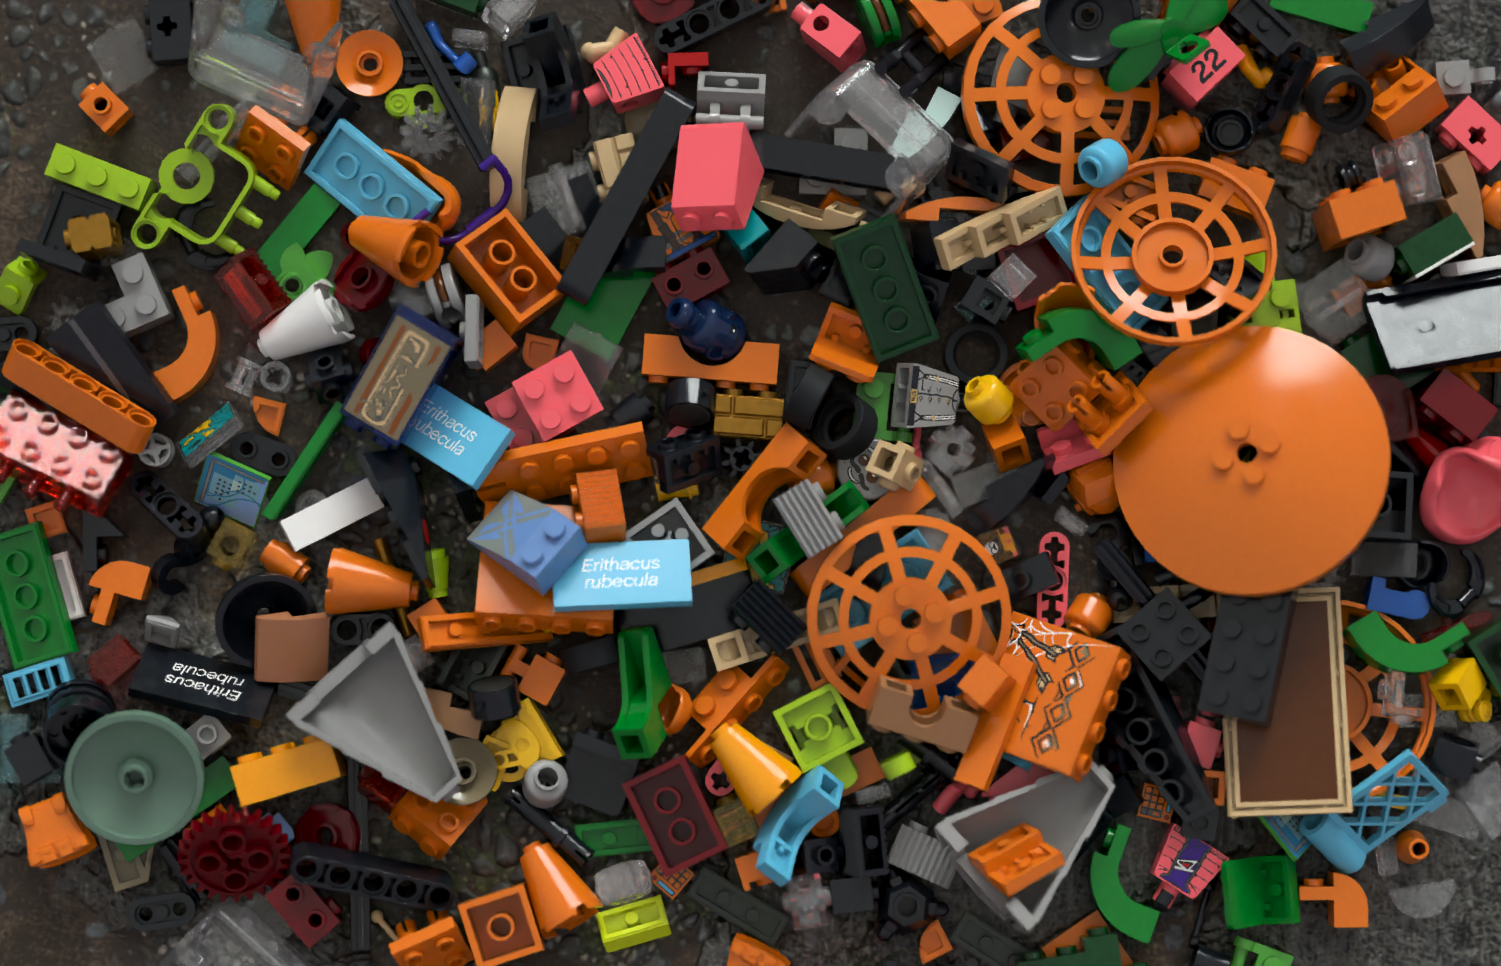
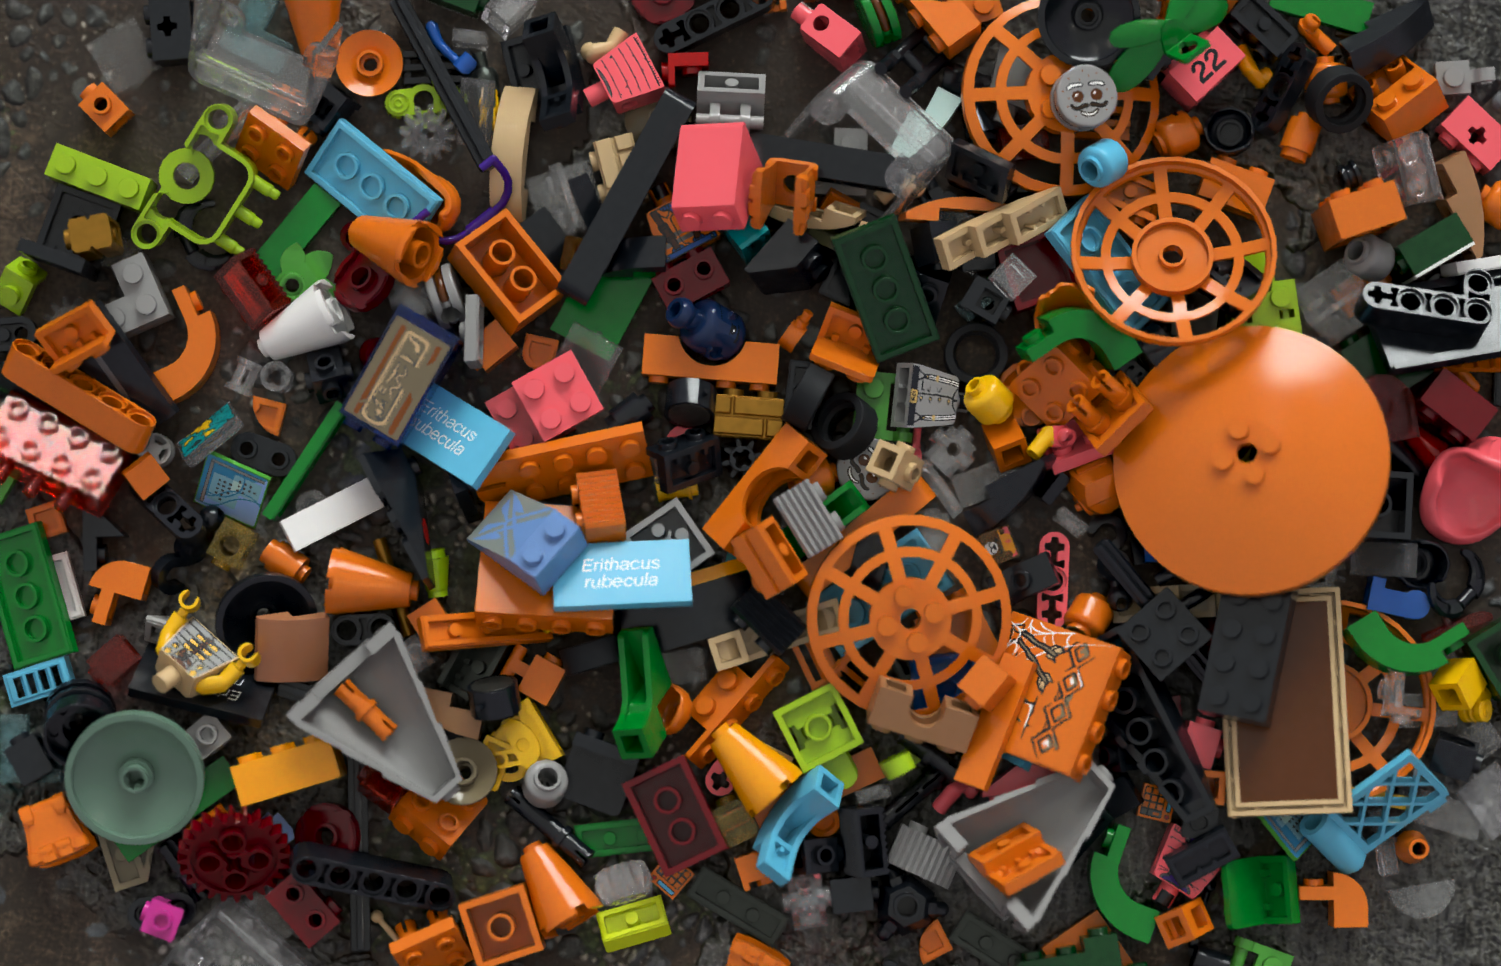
none -> orange bracket [34,299,116,376]
none -> orange tile [121,451,170,501]
none -> dark pink bracket [140,896,184,942]
none -> torso [152,590,261,698]
none -> orange pin [334,679,398,742]
none -> orange brick [730,515,808,600]
none -> orange piece [748,158,819,236]
none -> orange piece [777,309,813,354]
none -> arm [1026,425,1077,460]
none -> light grey head [1050,65,1117,132]
none -> orange brick [1154,897,1214,949]
none -> black plate [1163,824,1240,889]
none -> orange arm [1297,13,1337,56]
none -> black beam [1354,269,1494,341]

